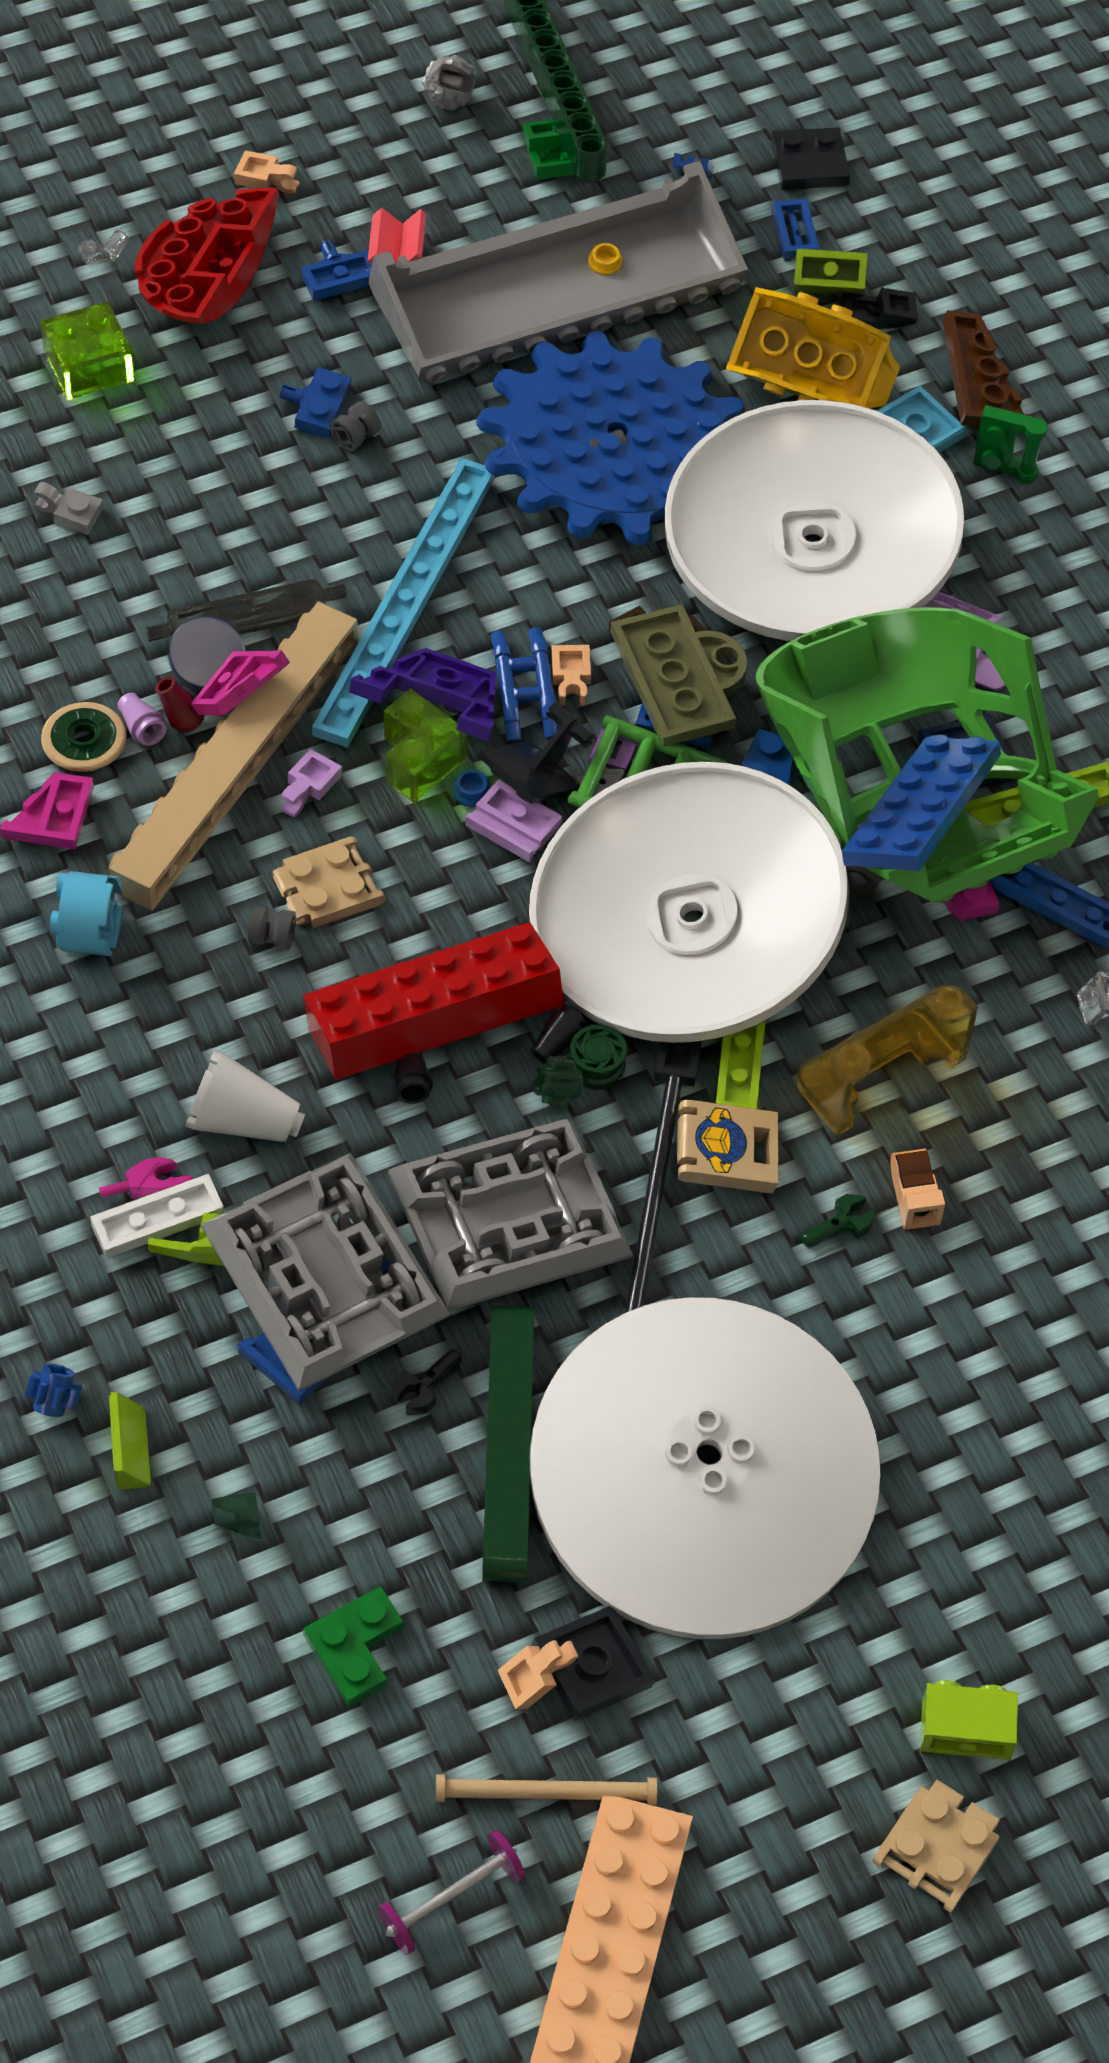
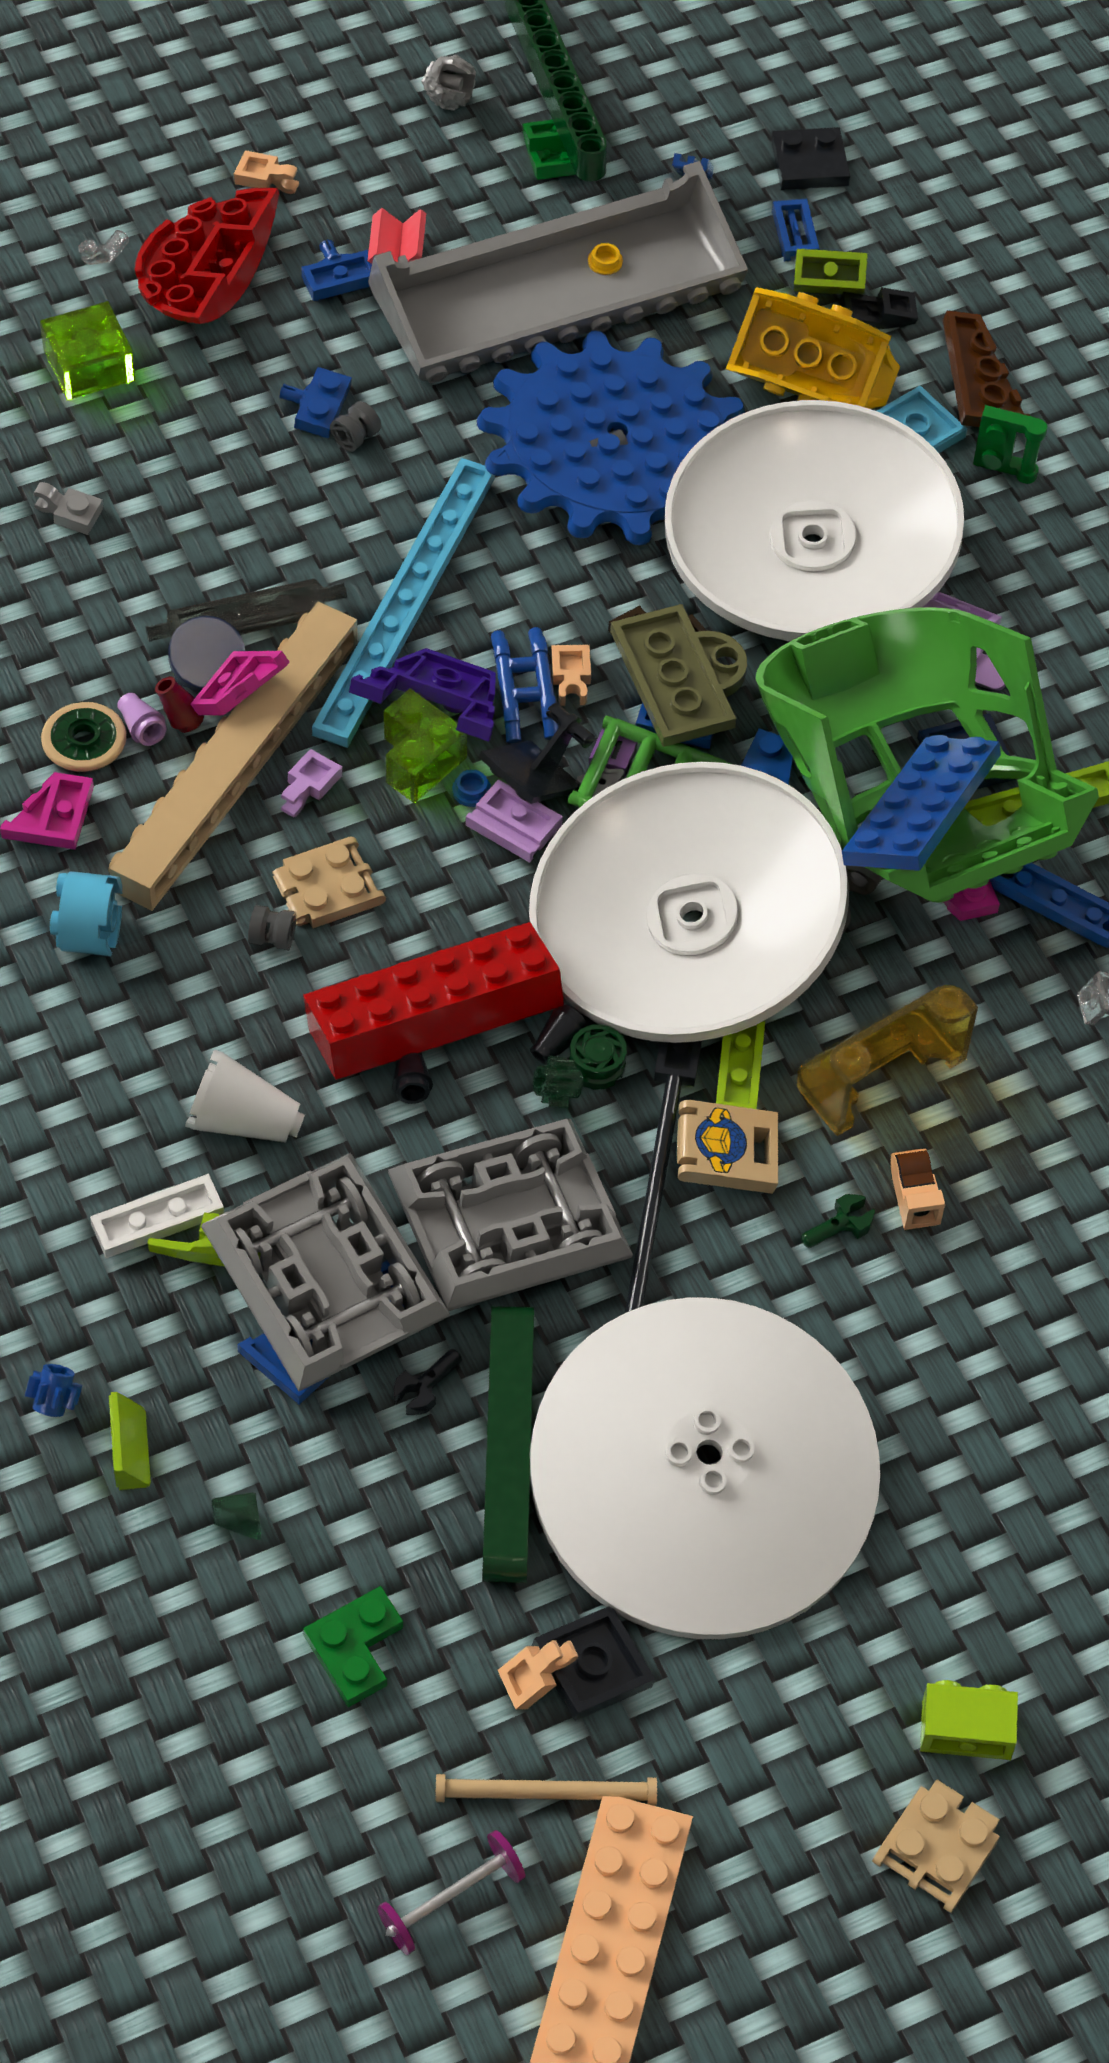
dark pink hand [99,1157,193,1199] -> none

